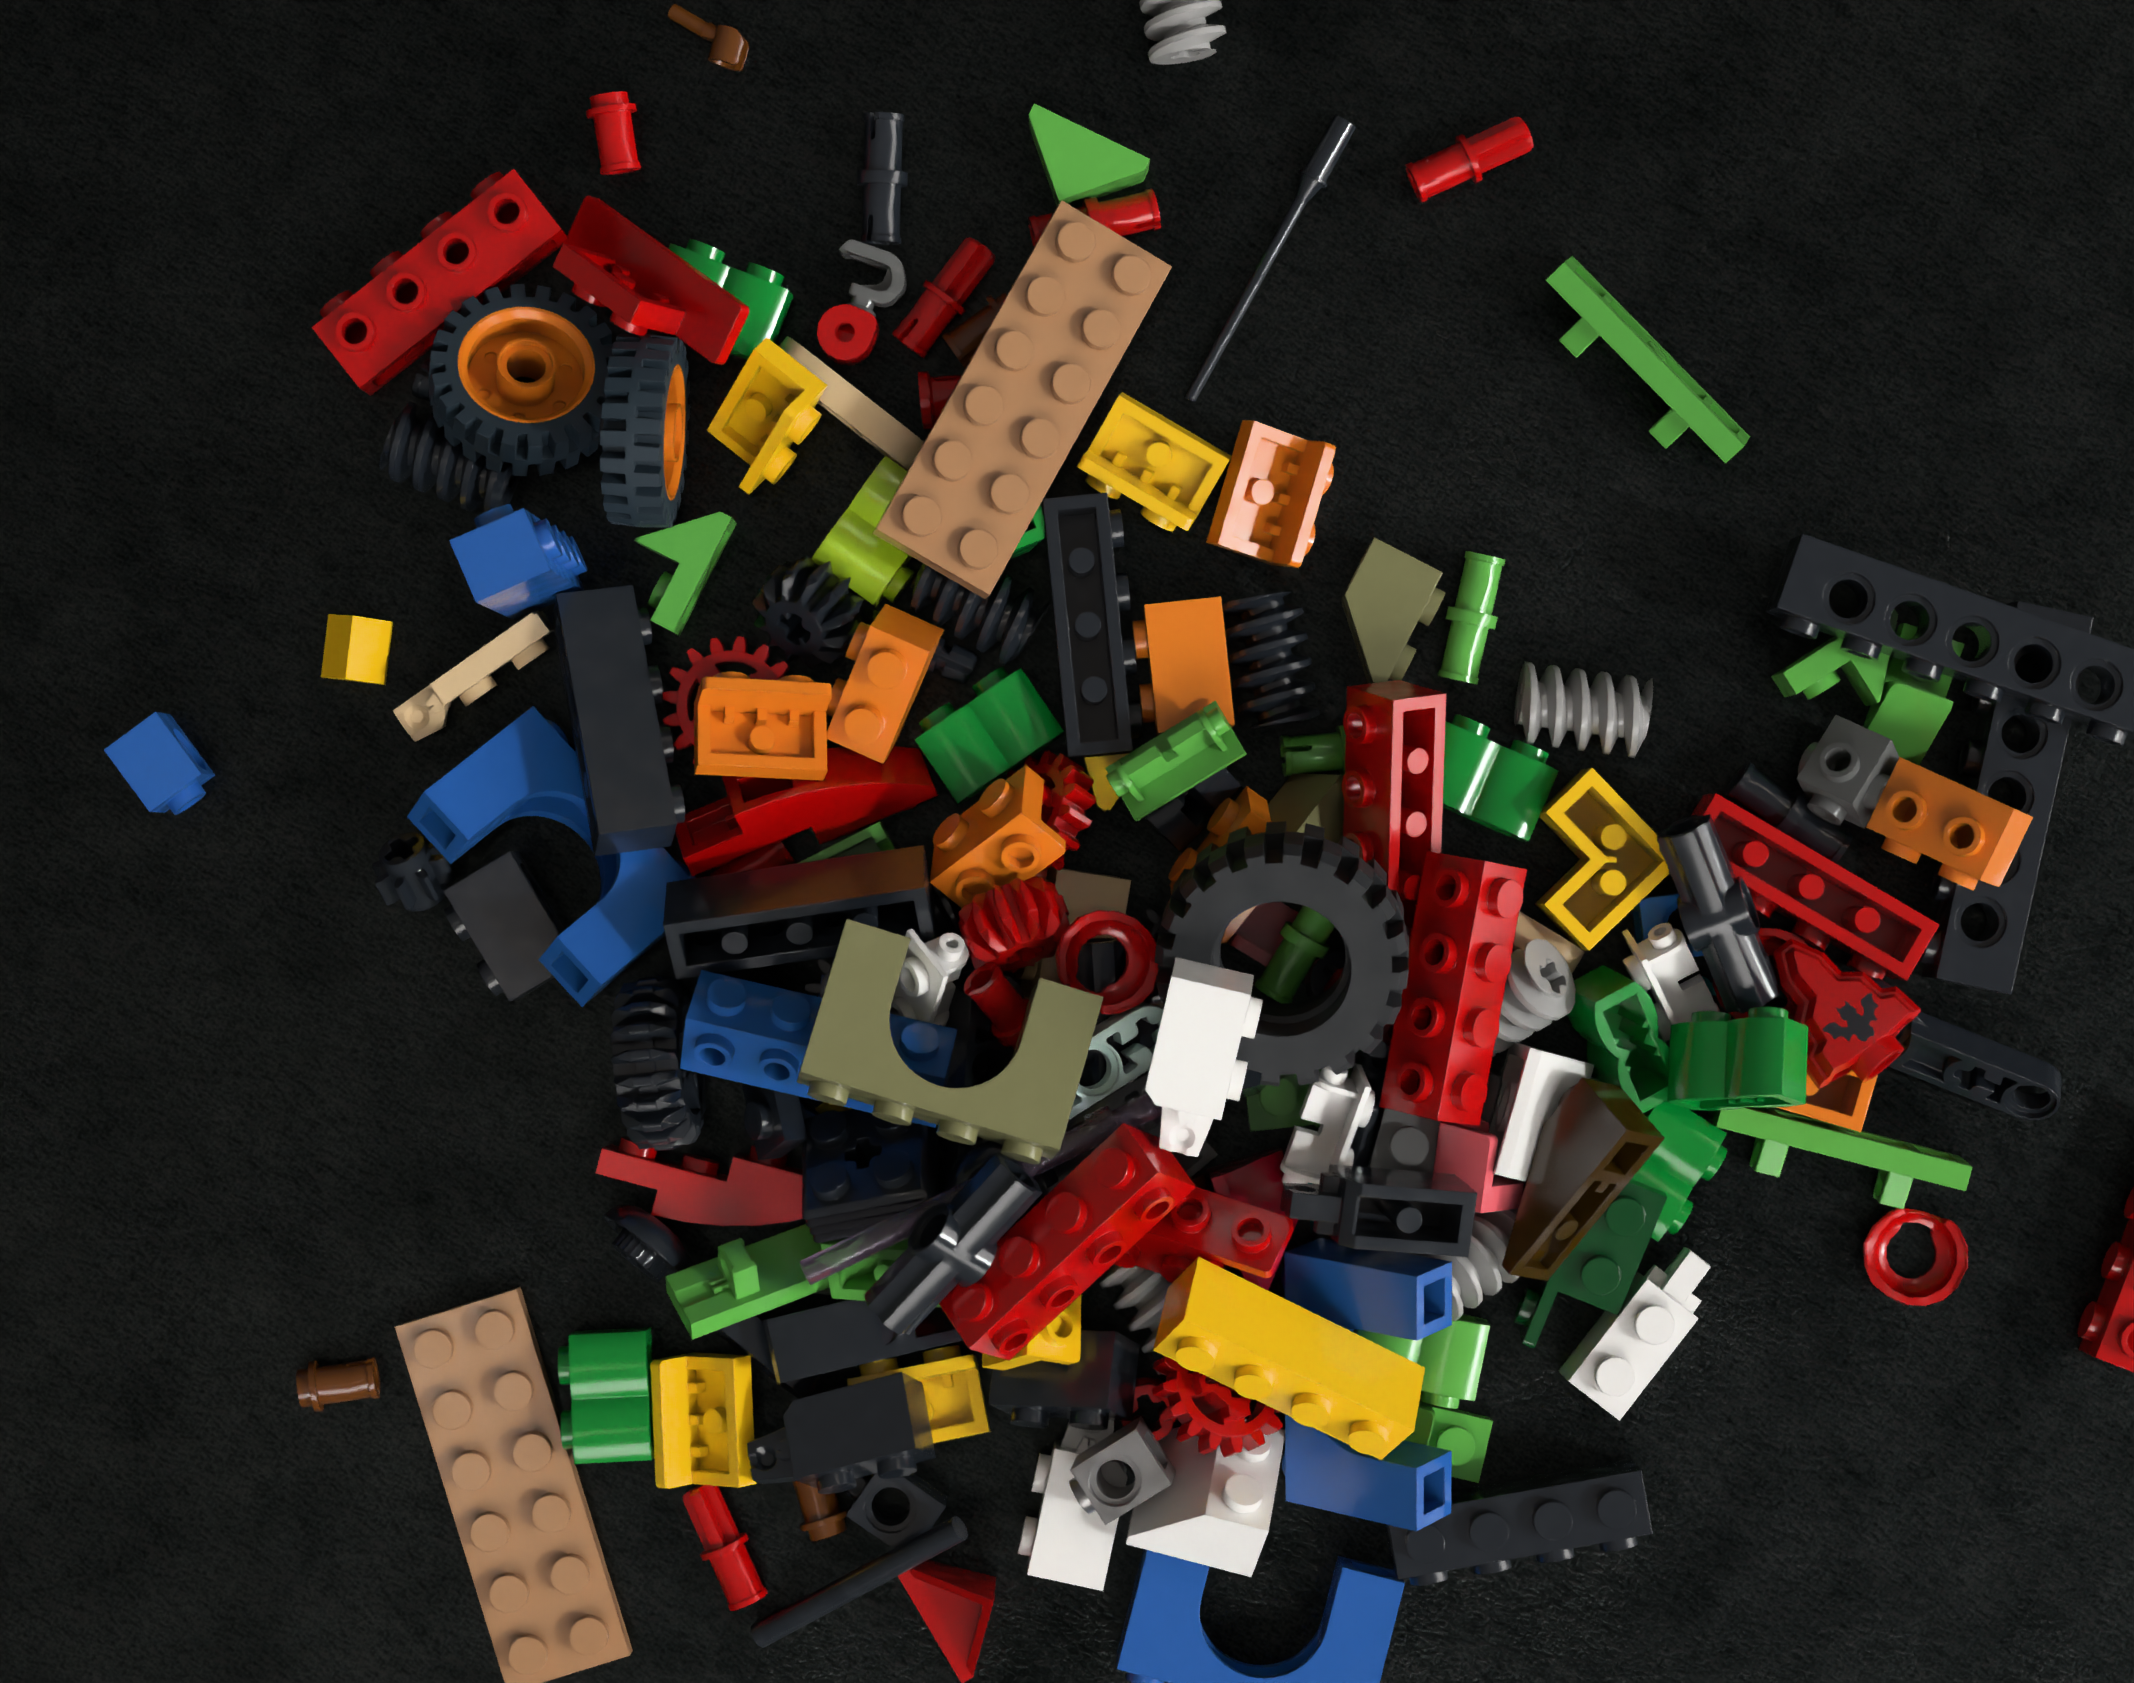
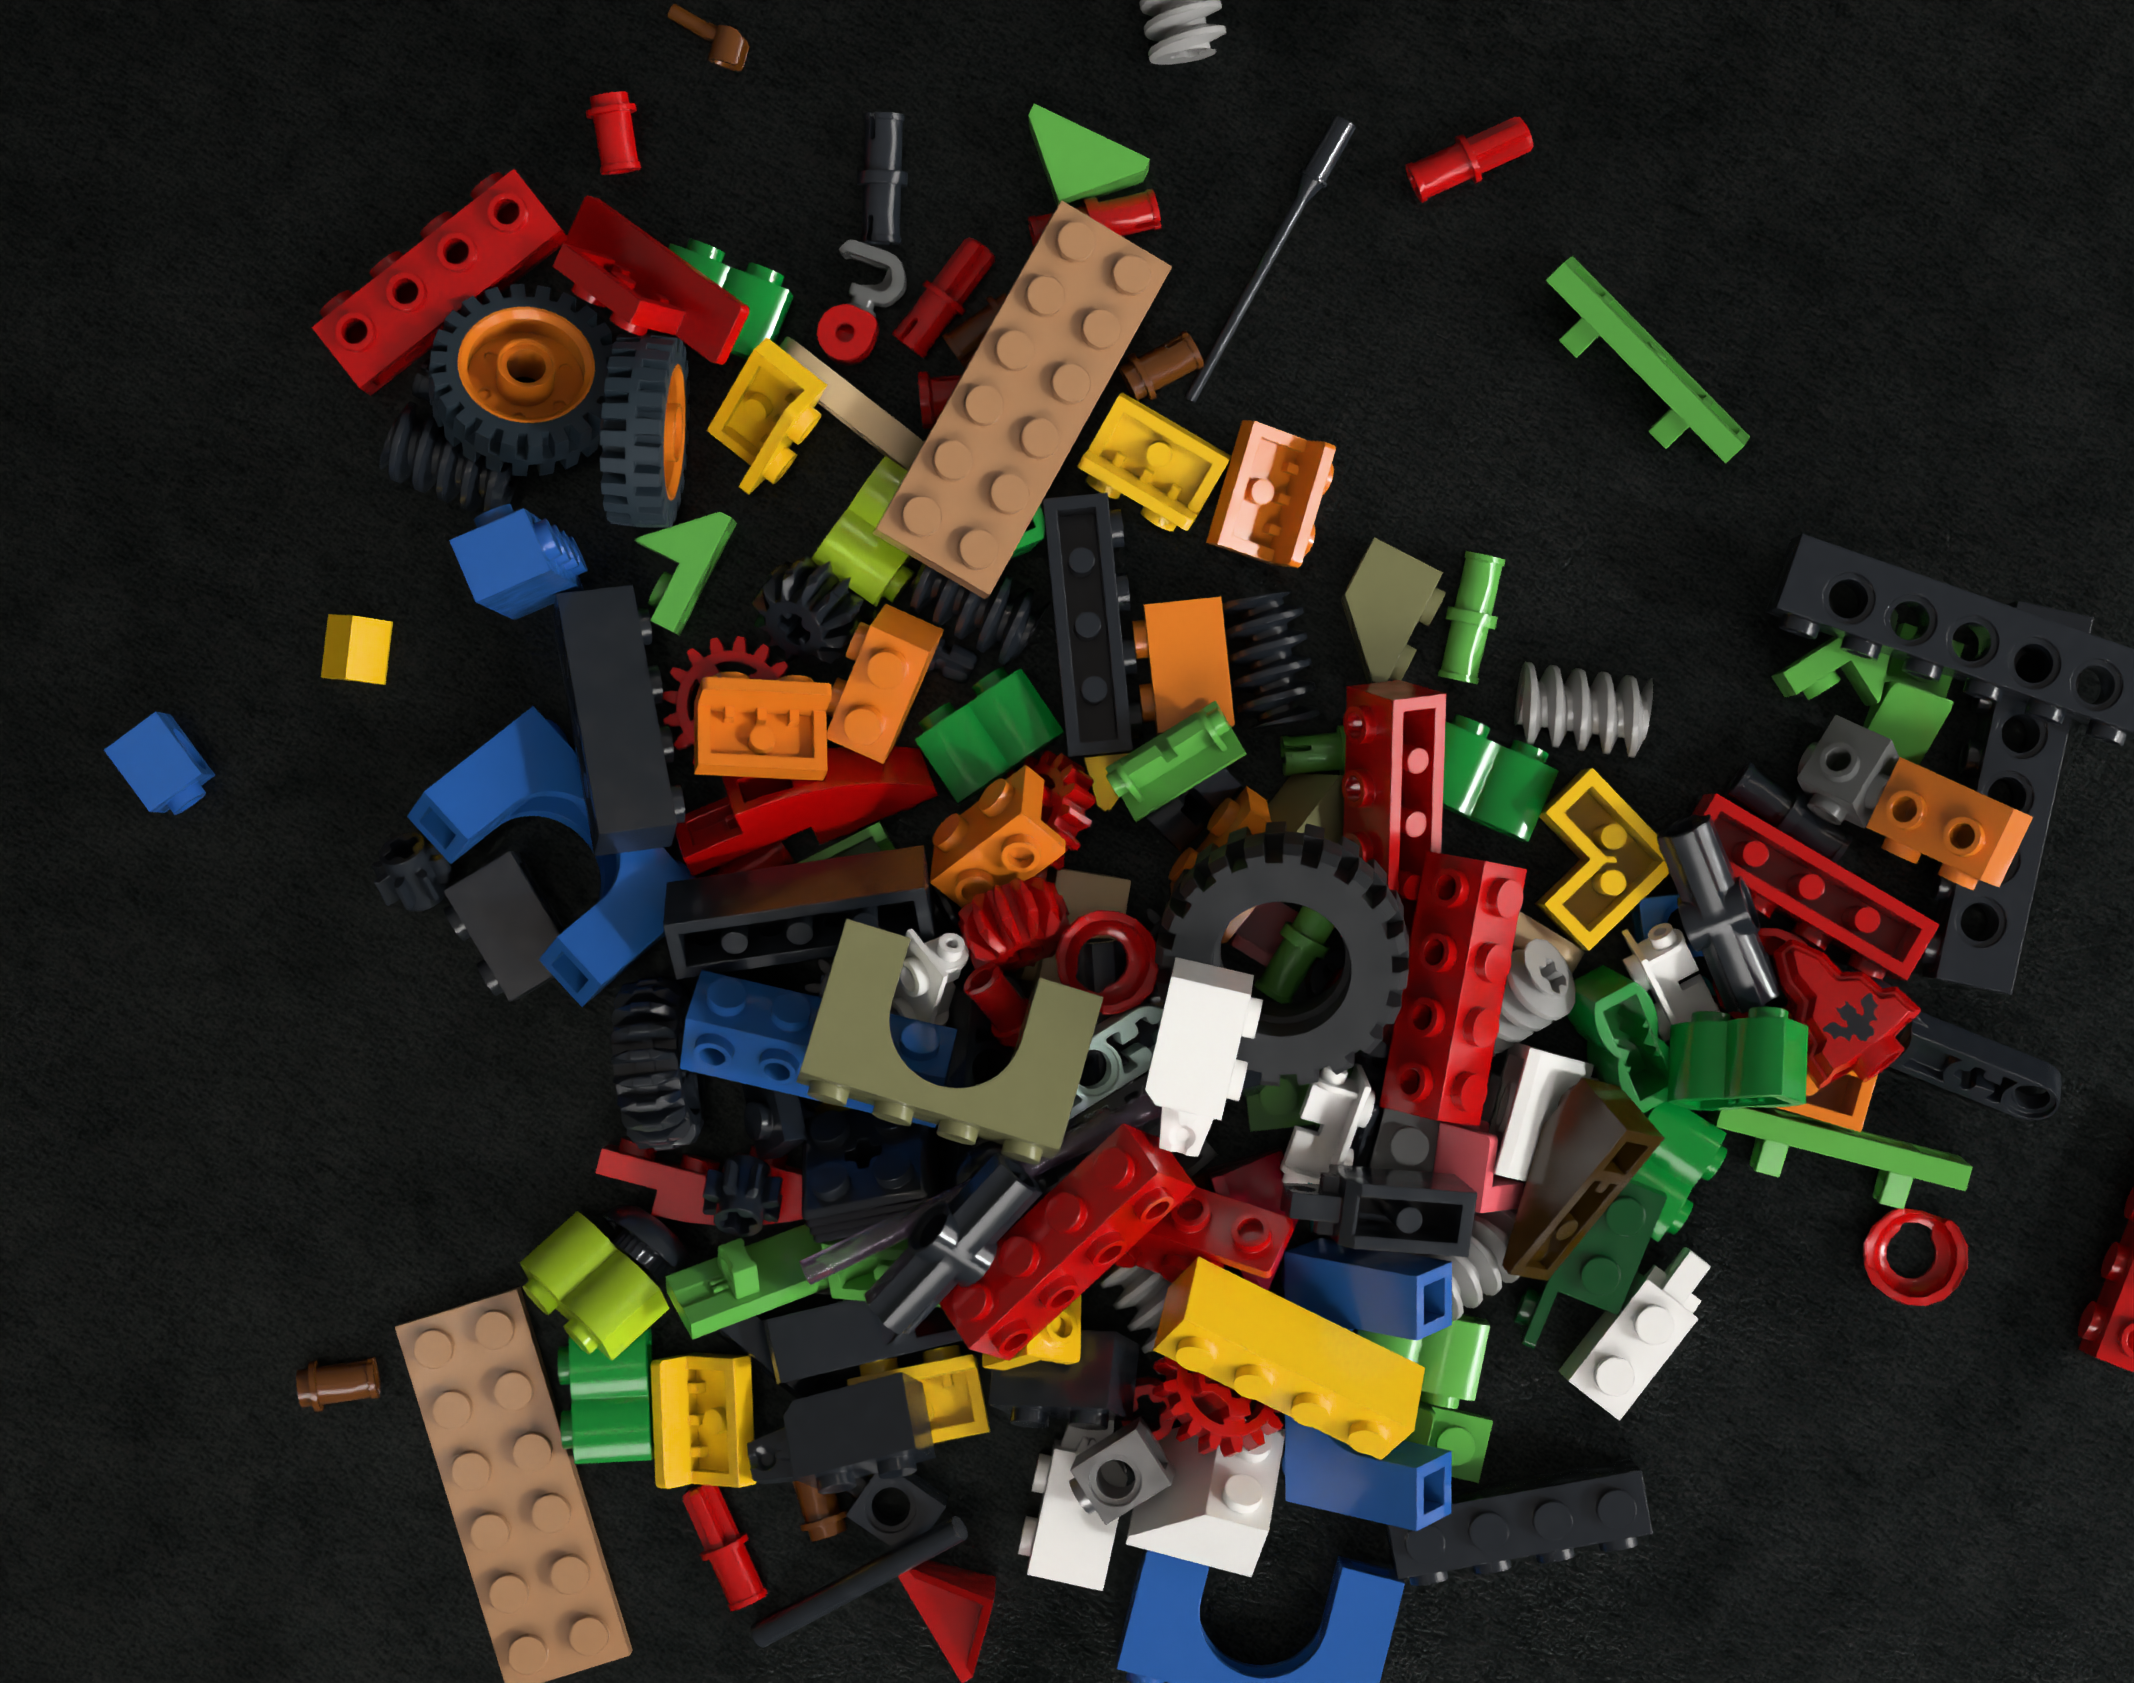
tan hinge [393,610,554,742] -> none
none -> lime brick [520,1211,670,1361]
none -> black gear [702,1155,783,1237]
none -> reddish brown pin [1118,330,1204,401]

